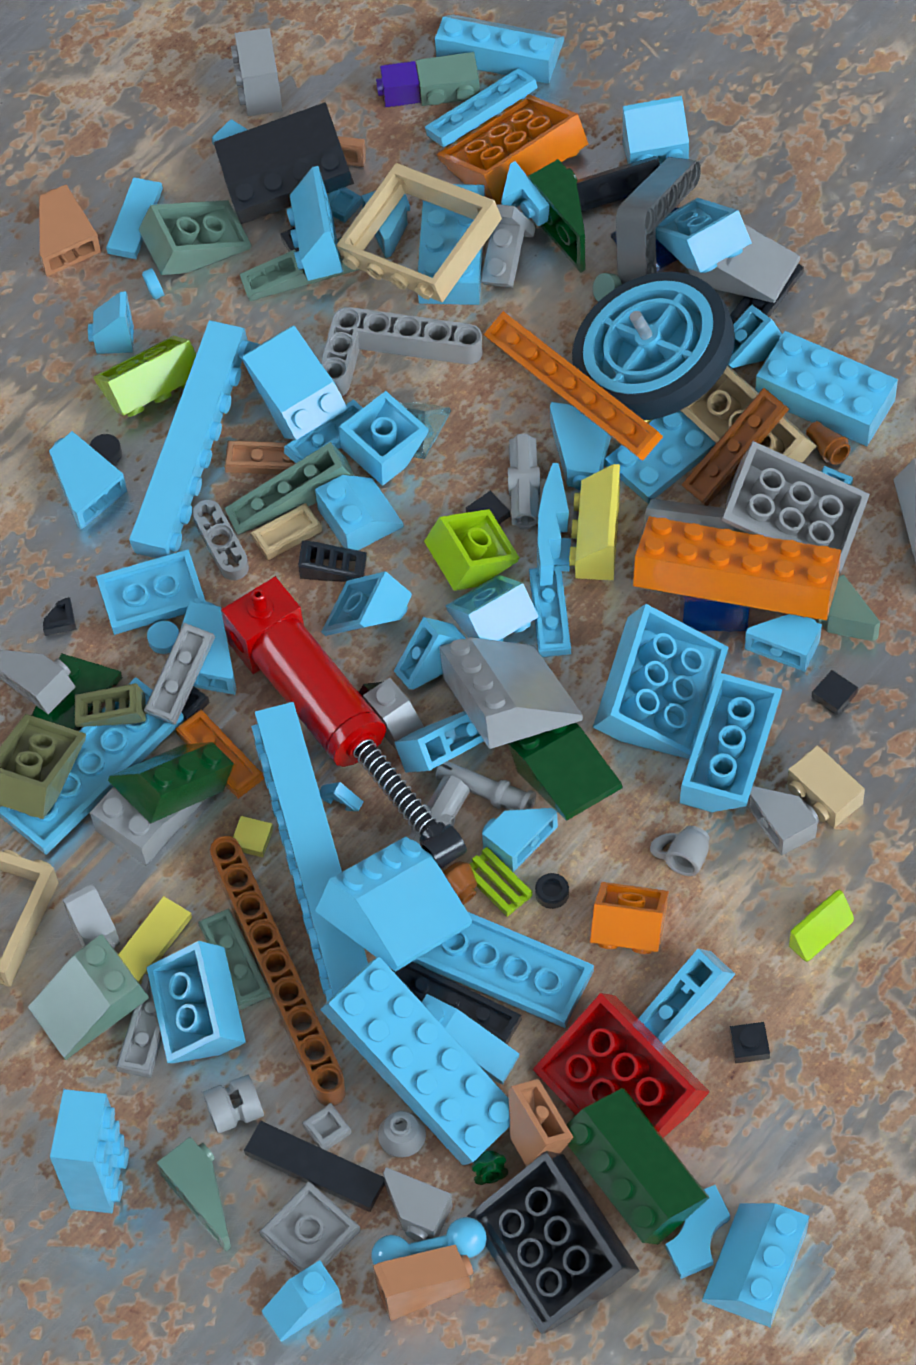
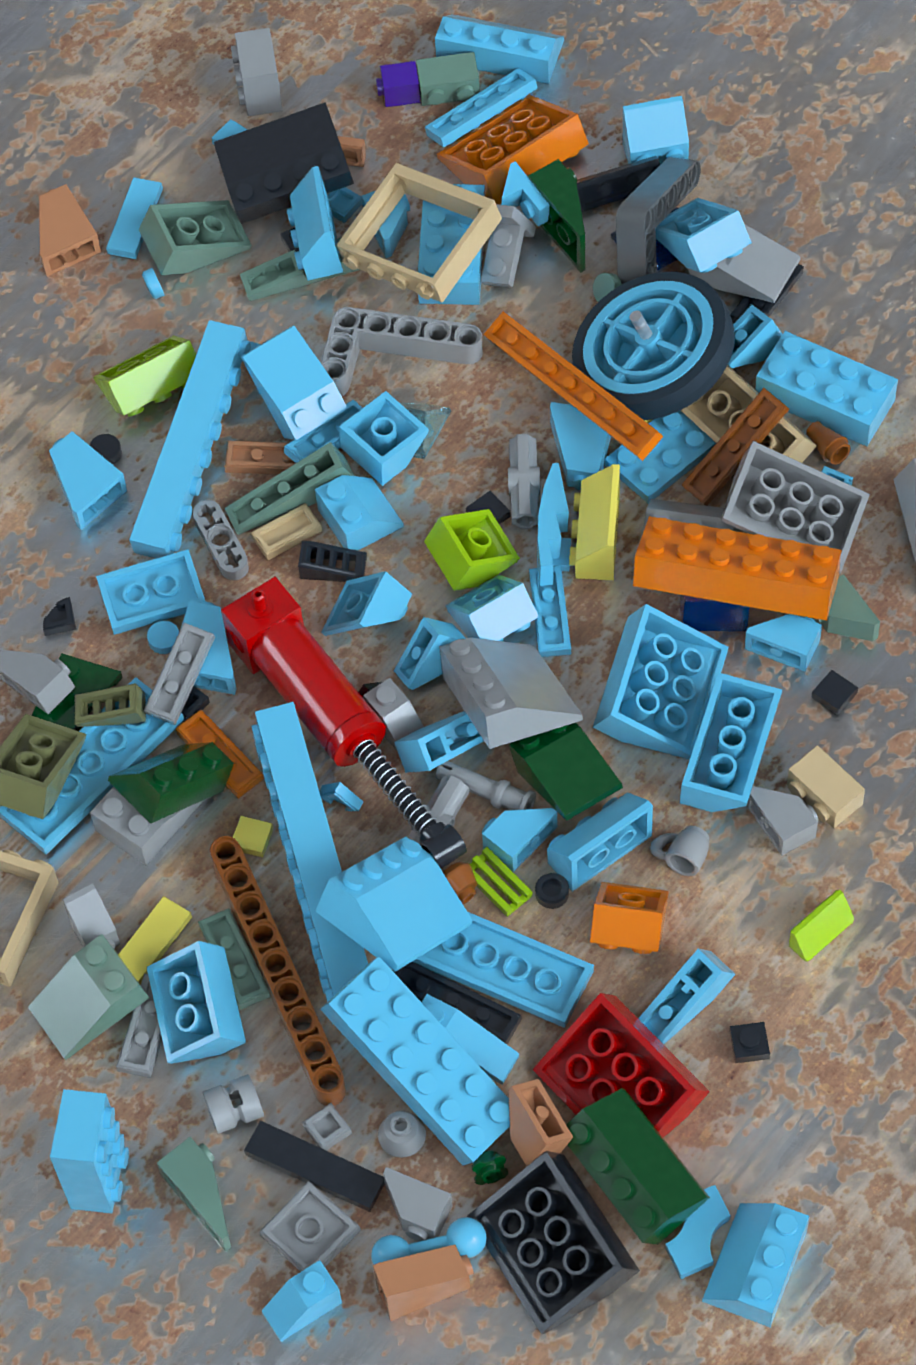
medium azure slope [88,291,134,354] -> none
none -> medium azure slope [547,792,653,892]

